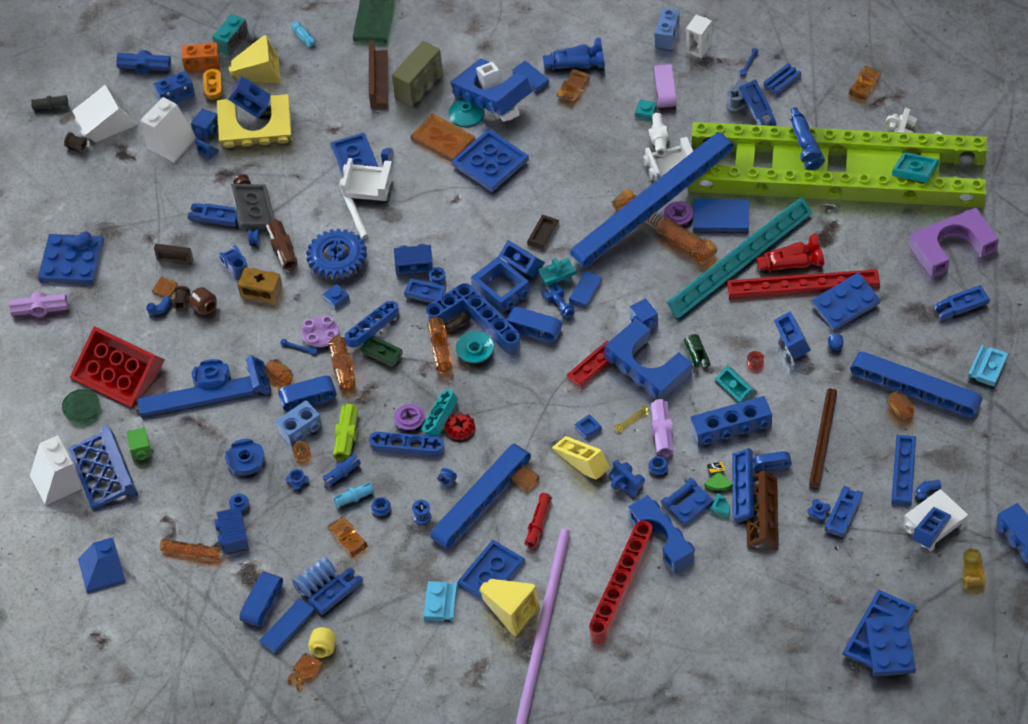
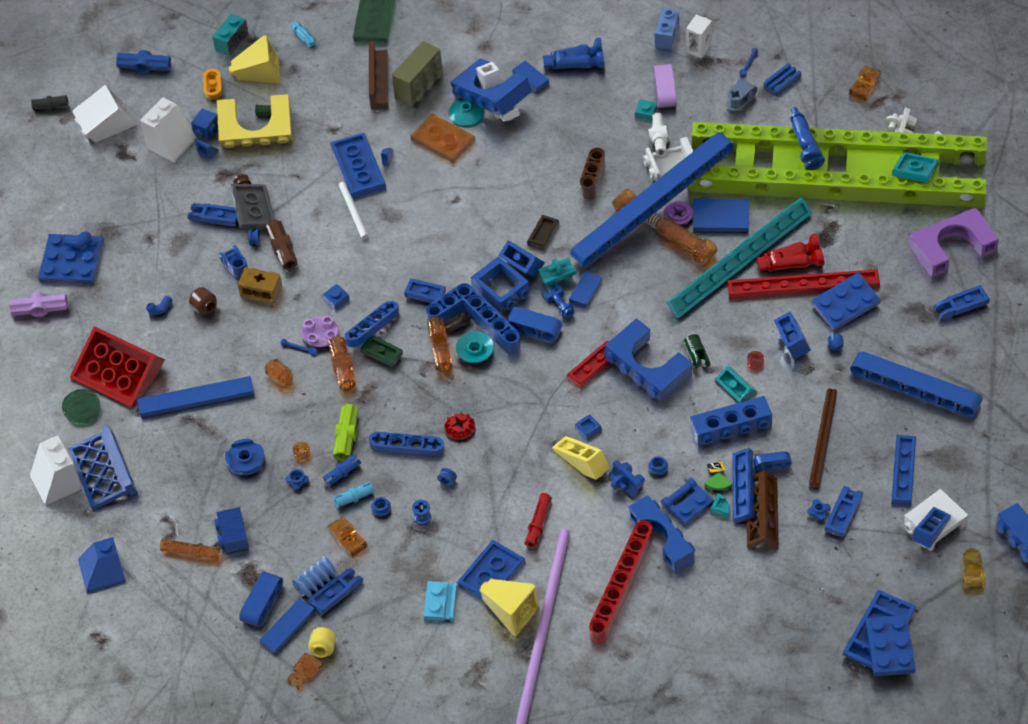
dark brown bush [64,132,88,152] -> none
bright green brick [126,427,152,461] -> none
clear orange tile [152,277,178,298] -> none
blue brick [153,71,195,104] -> none
dark brown tile [154,243,194,264] -> none
dark brown bush [171,286,191,311] -> none
orange brick [182,42,220,72] -> none
blue tile [191,359,230,389] -> none
blue brick [228,76,272,118] -> none
blue plate [229,494,249,512] -> none
blue plate [246,355,271,395] -> none
medium blue brick [275,400,322,446] -> none
blue beam [278,375,337,411] -> none
blue gear [306,229,367,280] -> none
white panel [339,158,393,201] -> none
blue brick [394,244,433,275] -> none
medium lavender gear [394,404,425,431] -> none
teal beam [422,389,458,437] -> none
blue bush [429,267,446,285] -> none
blue beam [430,443,531,549] -> none
blue plate [452,129,529,192] -> none
clear orange tile [512,465,540,492] -> none
clear orange slope [557,69,590,102] -> none
clear yellow hinge [615,406,648,432] -> none
blue brick [630,298,658,330] -> none
lavender piece [651,399,673,457] -> none
blue hinge [739,79,777,126] -> none
clear orange brick [887,391,915,420] -> none
blue arm [915,480,941,500] -> none
medium azure plate [968,344,1008,387] -> none
none -> reddish brown beam [580,148,605,199]

